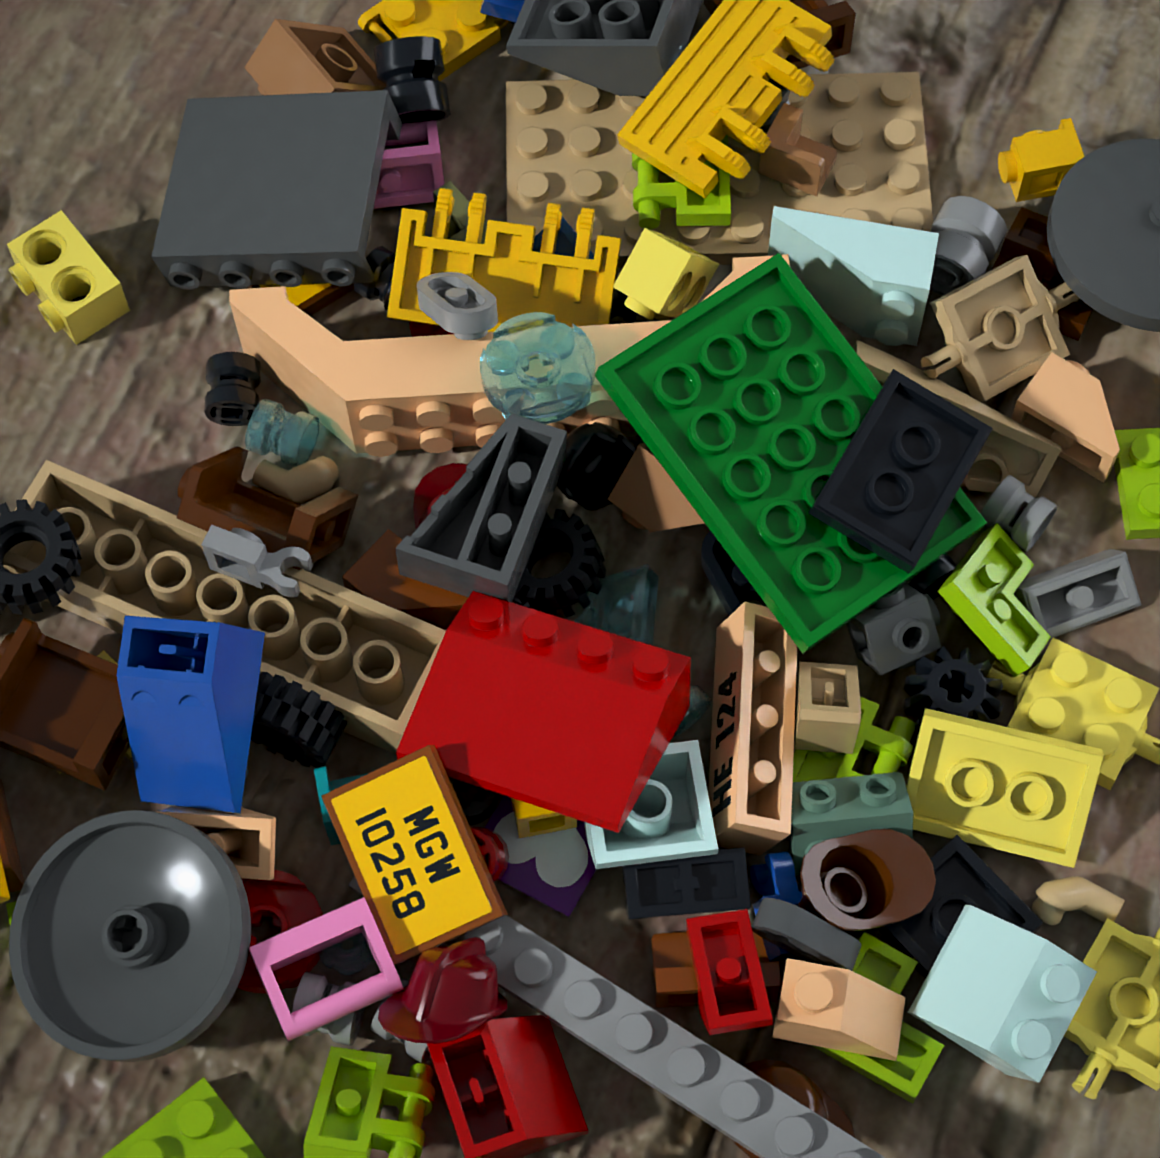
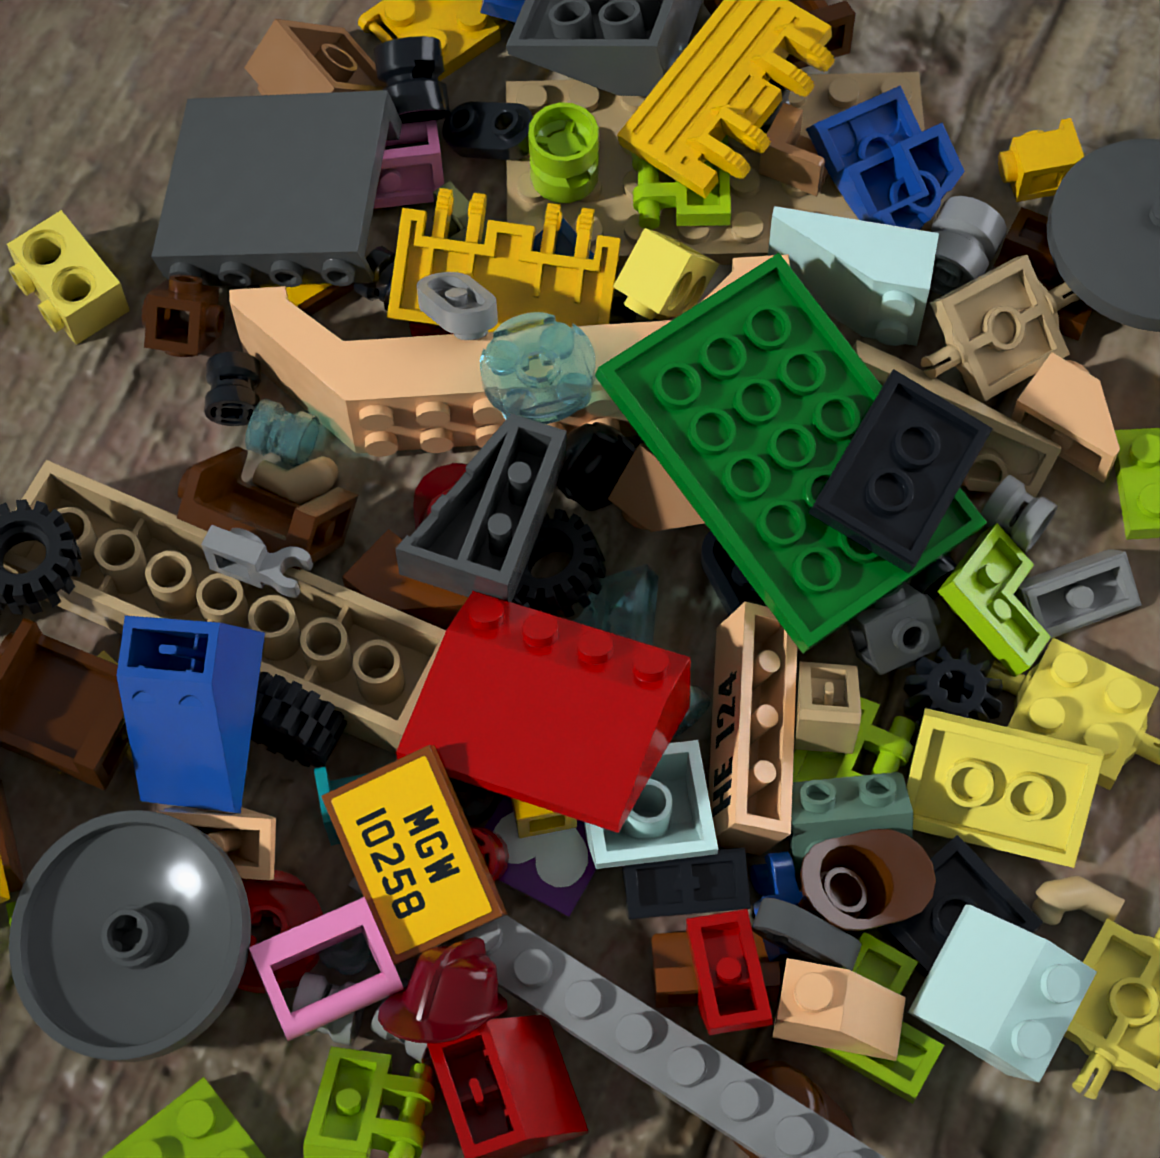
none -> reddish brown brick [142,274,225,357]
none -> black plate [442,101,534,160]
none -> lime wheel [528,102,599,203]
none -> blue slope [806,85,965,230]

